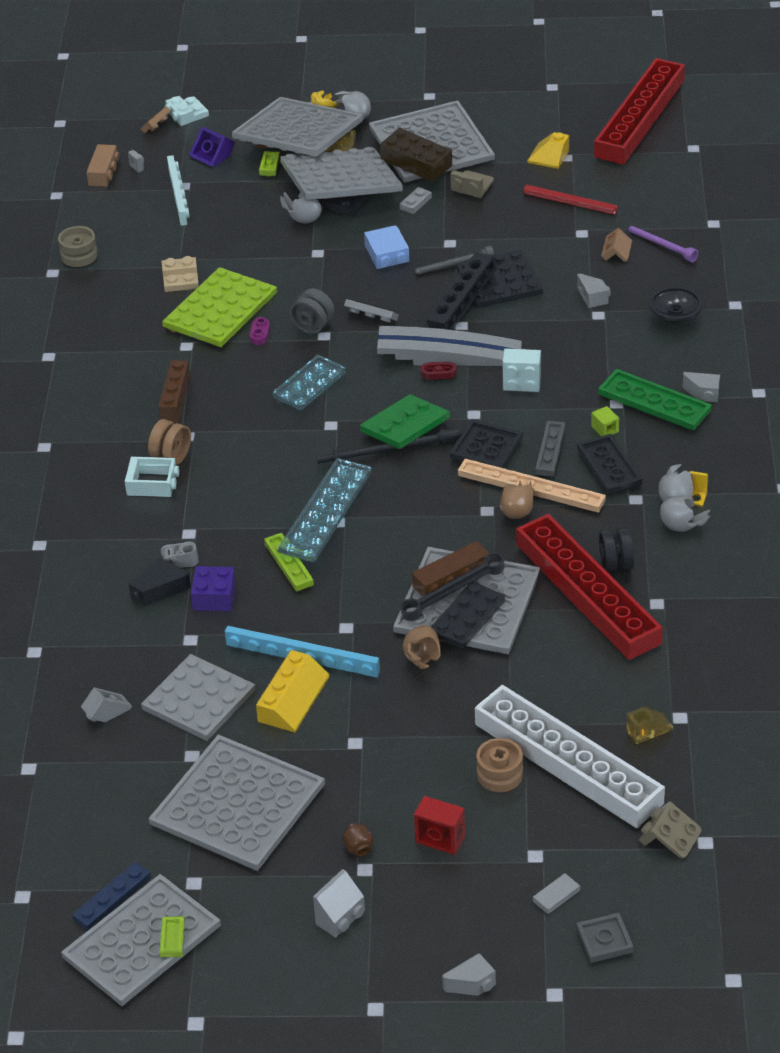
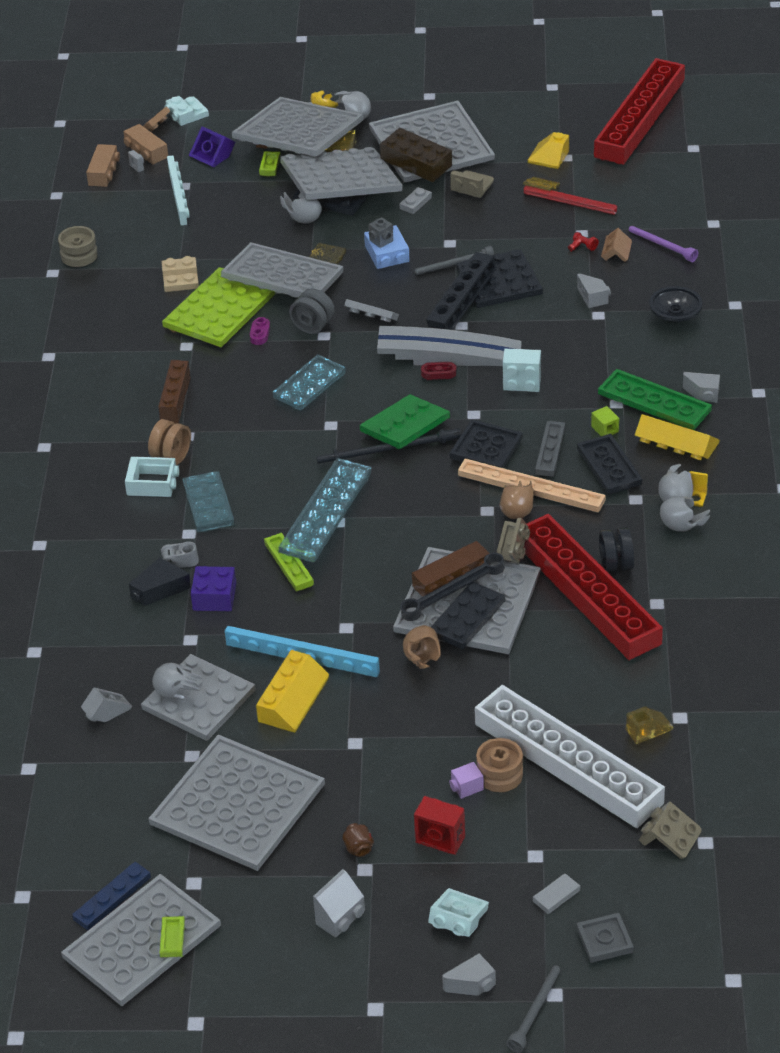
none -> medium nougat brick [124,124,168,165]
none -> light grey helmet [152,662,203,700]
none -> clear light blue plate [182,471,235,532]
none -> light grey plate [221,242,343,297]
none -> clear yellow piece [309,243,346,264]
none -> dark grey brick [369,217,393,248]
none -> light aqua plate [428,888,489,937]
none -> lavender brick [449,762,484,799]
none -> dark tan bracket [497,518,530,564]
none -> dark grey piece [506,965,561,1053]
none -> clear yellow piece [523,177,560,191]
none -> red piece [568,232,599,252]
none -> yellow slope [635,414,720,460]

